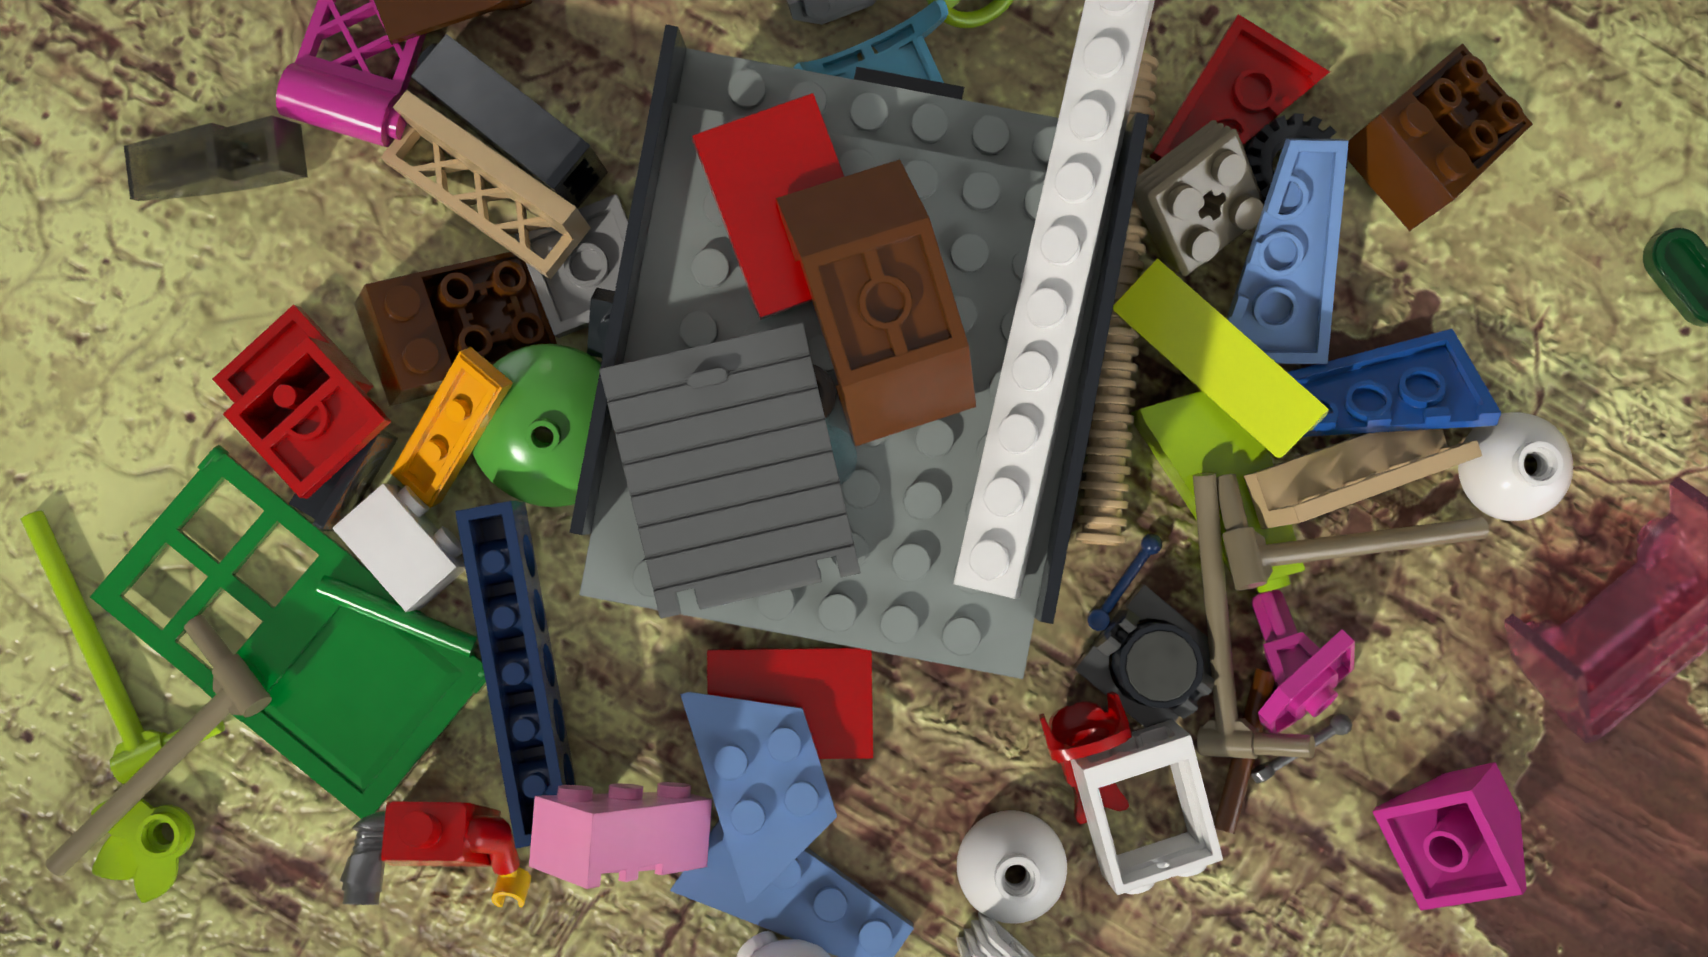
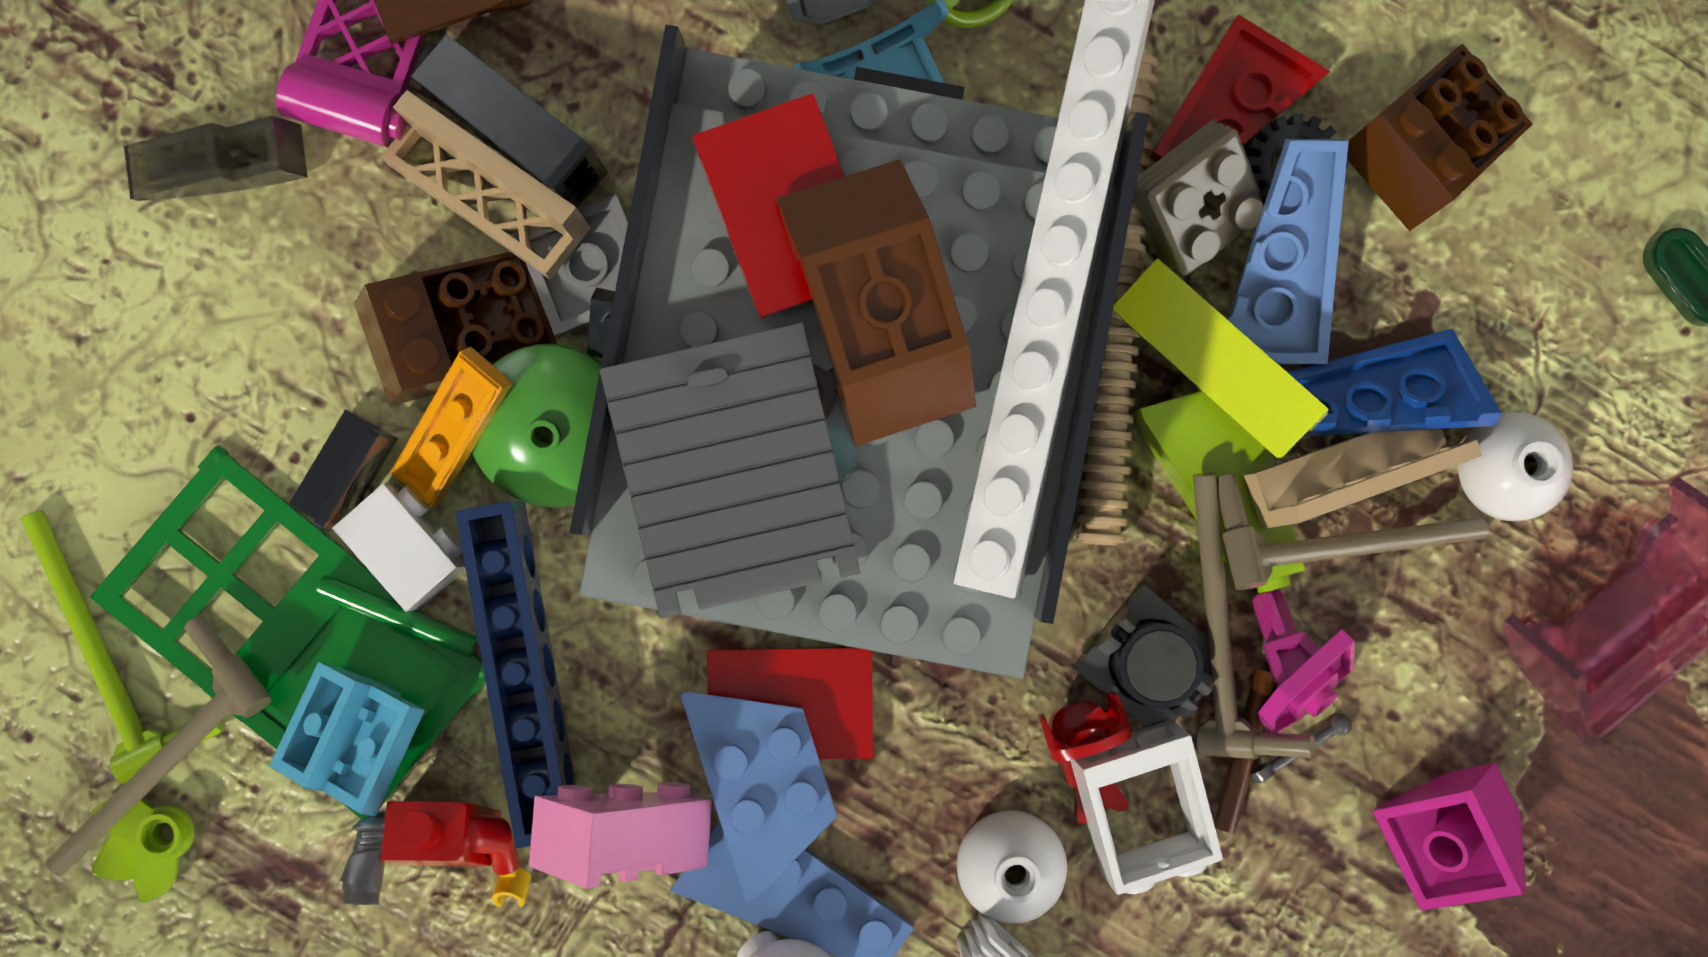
red bracket [212,304,392,499] -> none
dark blue hinge [1087,533,1162,631] -> none
none -> medium azure brick [269,661,425,816]

